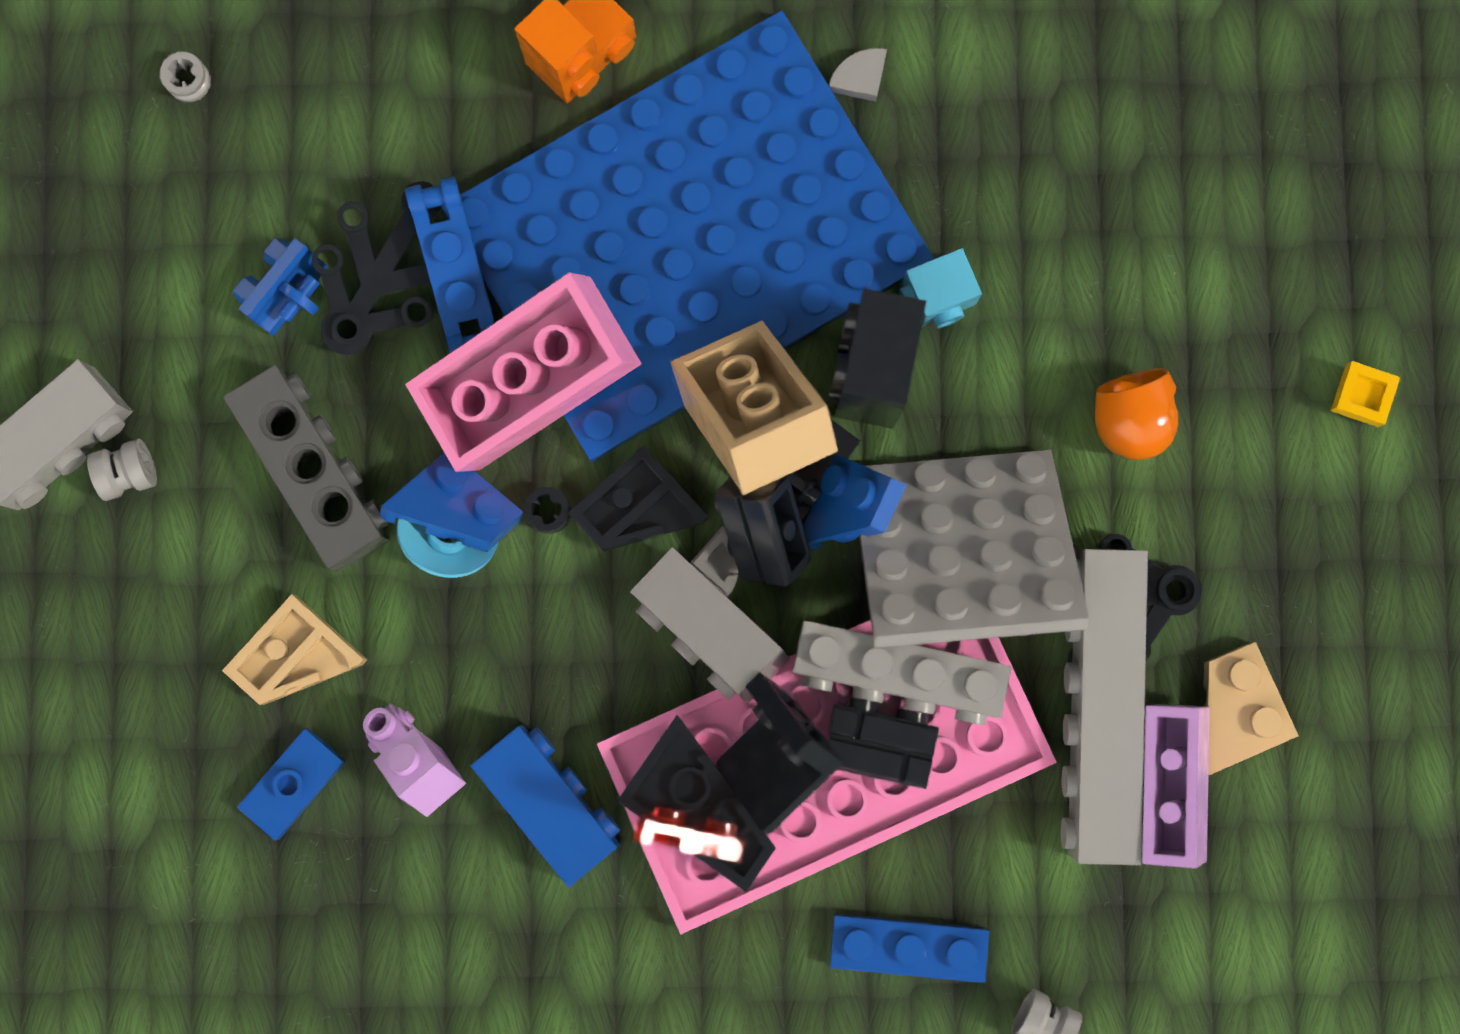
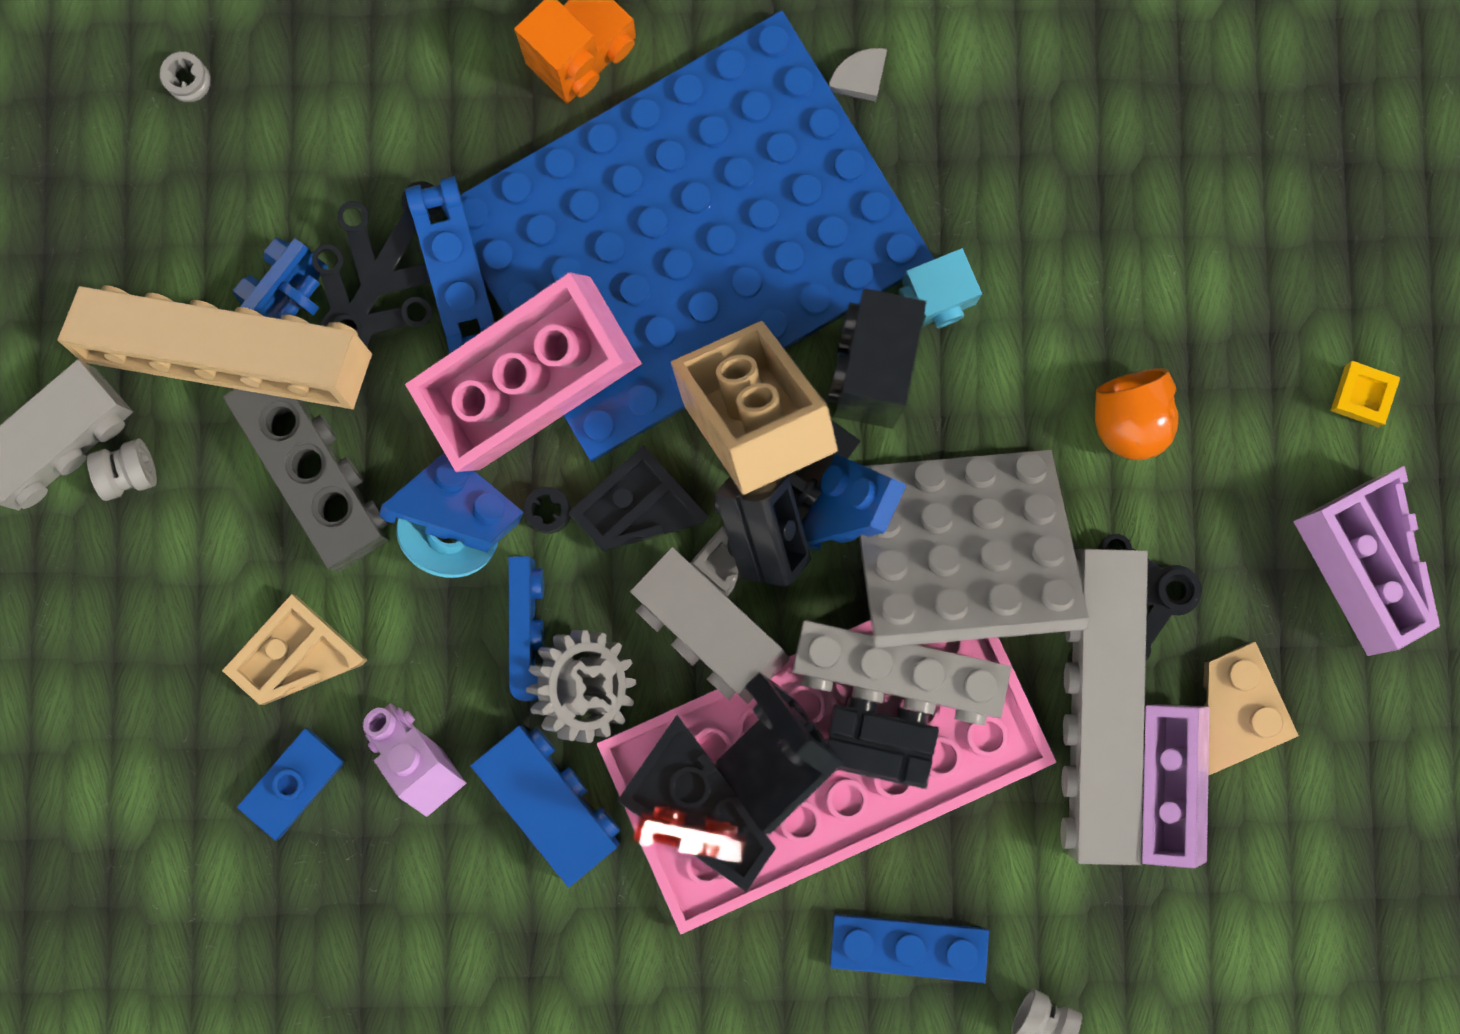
none -> tan brick [57,285,372,409]
none -> blue plate [509,556,544,701]
none -> light grey gear [526,630,636,743]
none -> lavender wedge [1293,466,1440,656]

